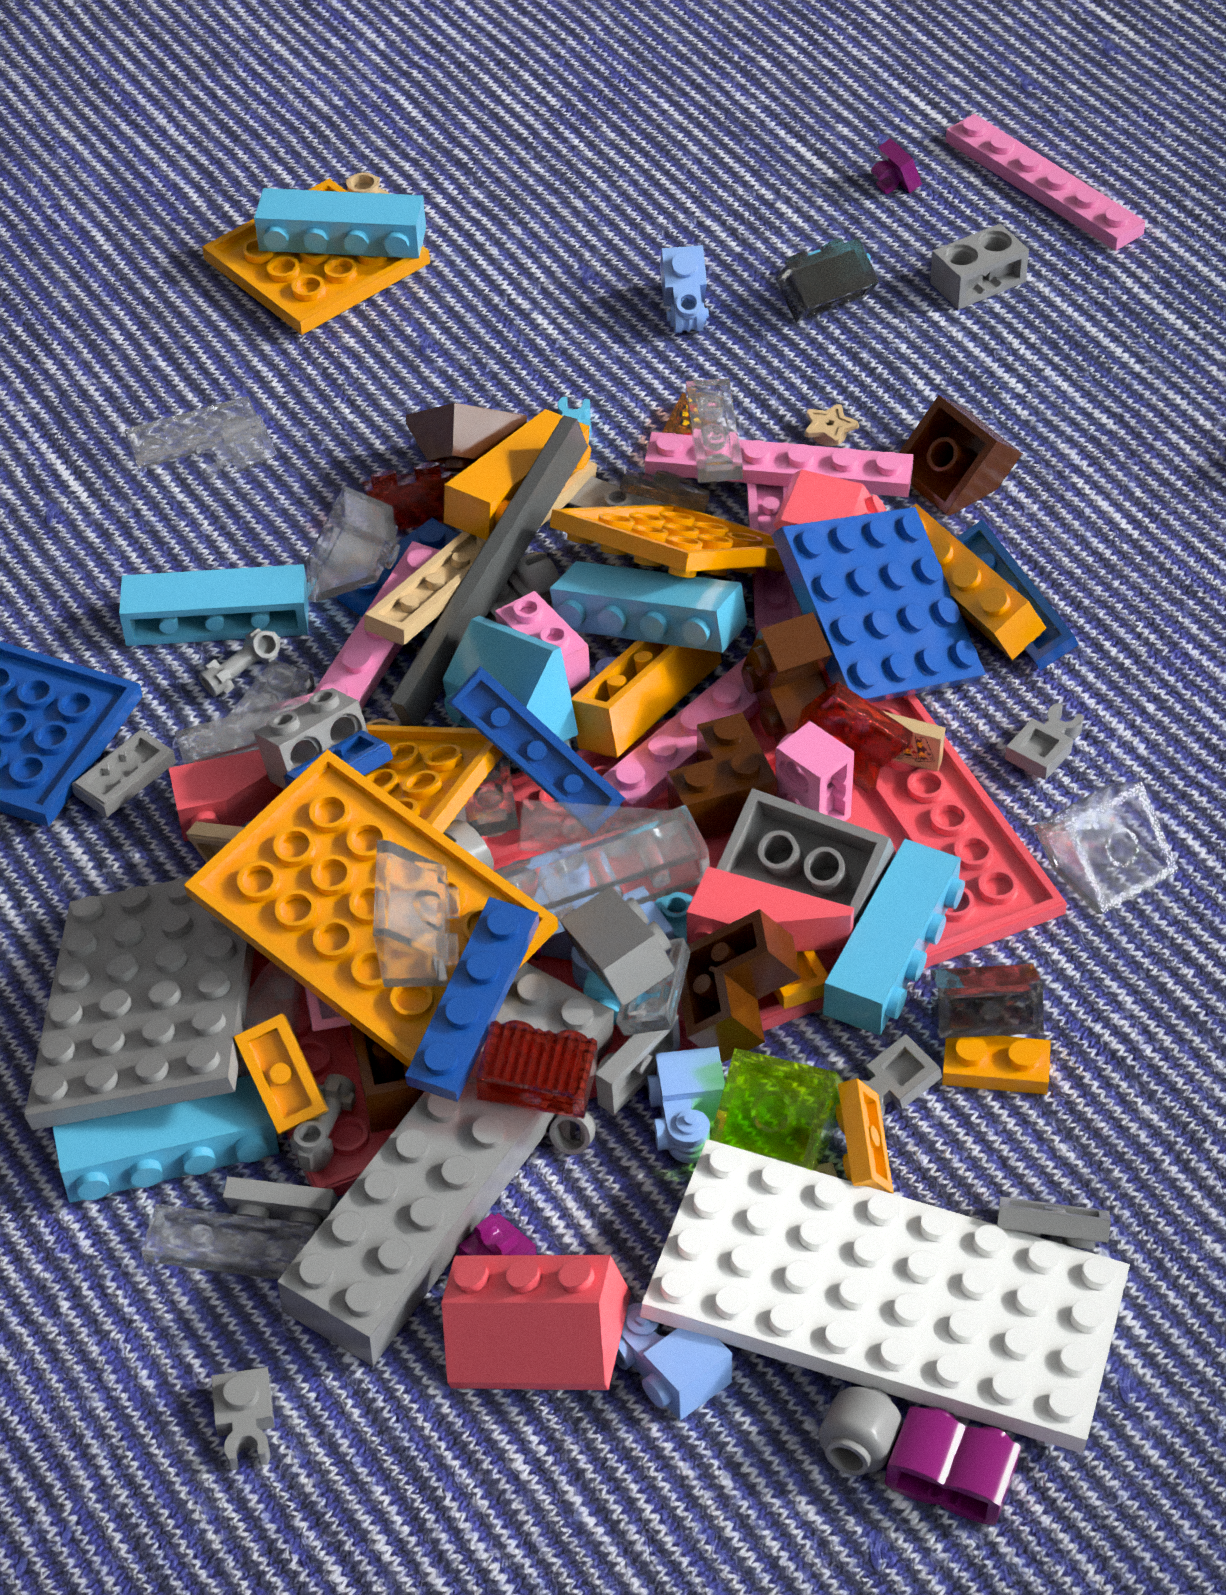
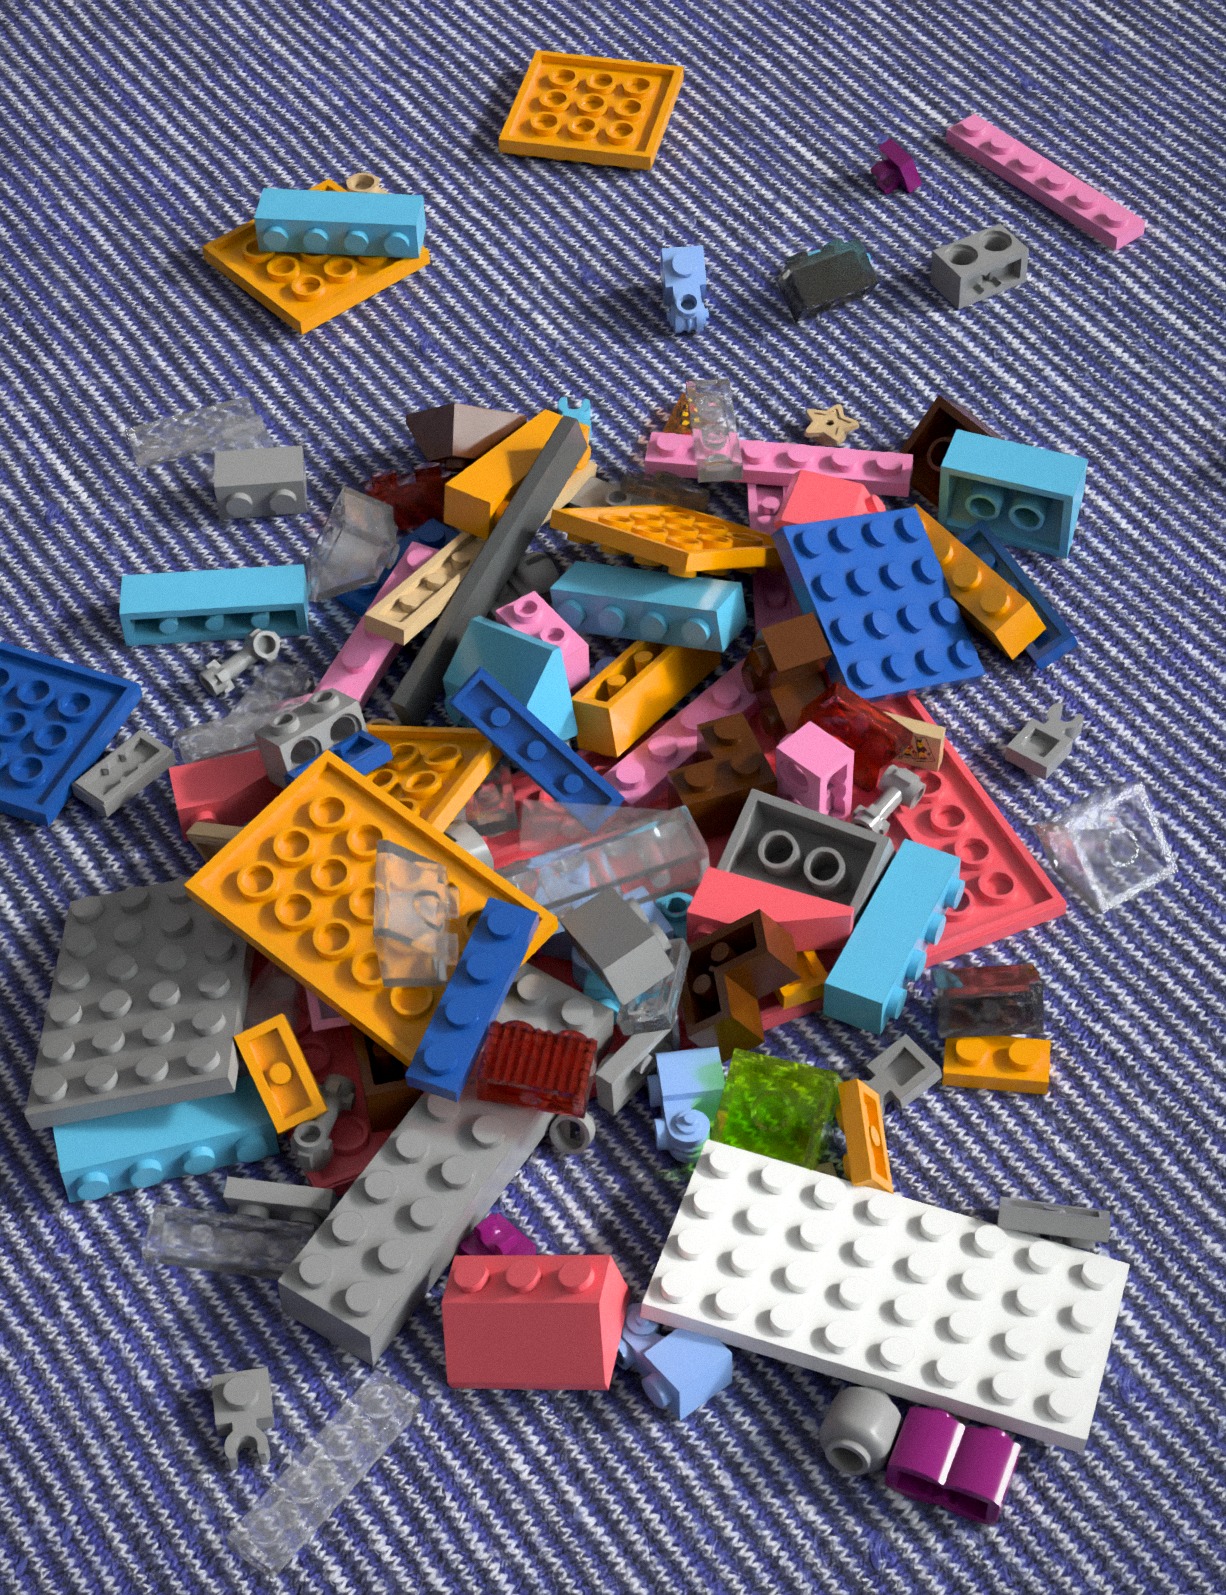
none -> light grey brick [214,445,307,520]
none -> clear plate [226,1369,421,1580]
none -> light orange plate [498,50,684,170]
none -> light grey bar [850,764,926,835]
none -> medium azure slope [938,429,1088,559]

